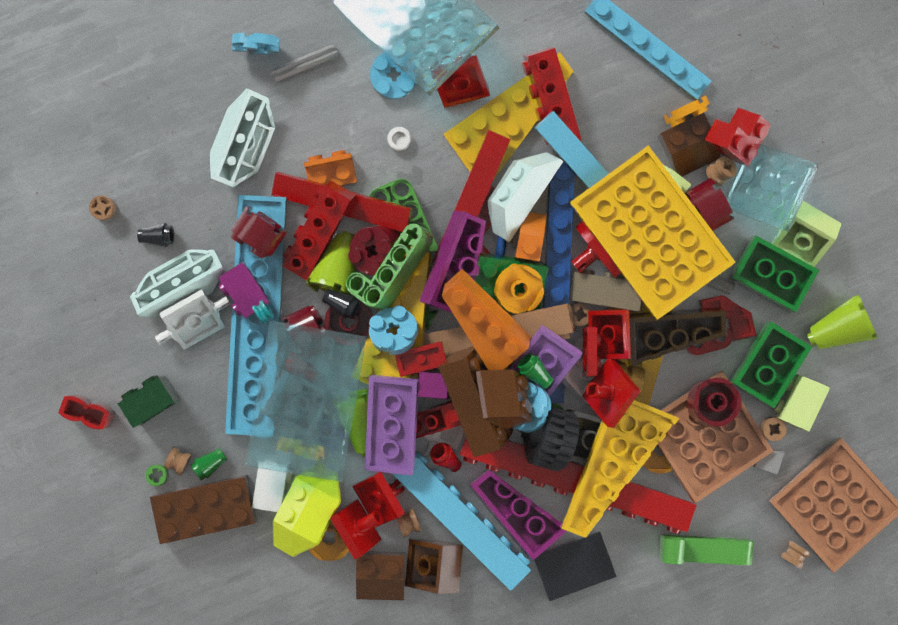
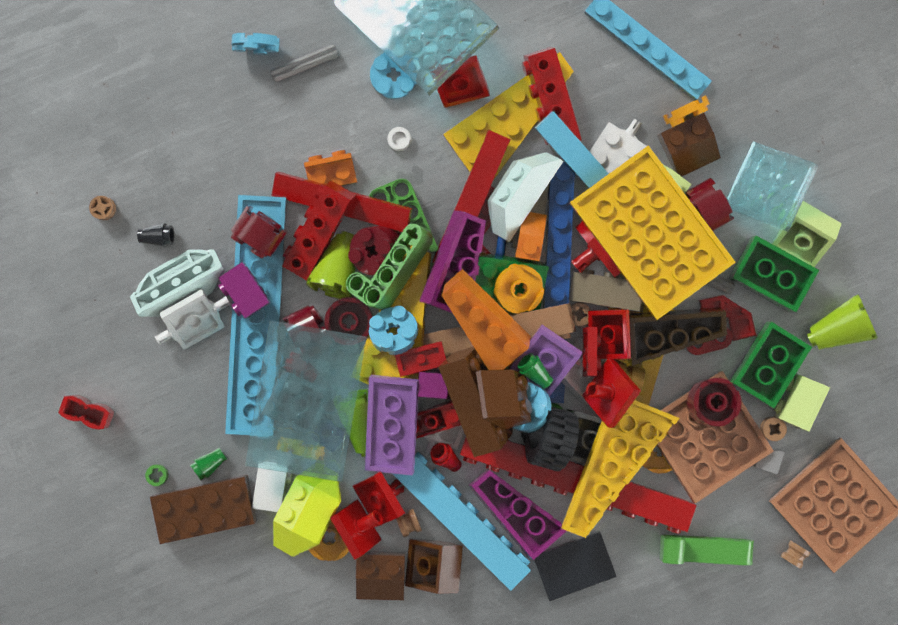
dark green brick [117,375,181,428] -> none
medium nougat wheel [163,446,192,476] -> none
light aqua wedge [210,88,275,187] -> none
teal bush [252,300,275,324] -> none
black cone [322,289,360,319] -> none
bright green bush [424,306,438,330] -> none
red brick [705,108,771,167] -> none
medium nougat wheel [706,156,737,186] -> none
none -> white plate [590,119,646,173]

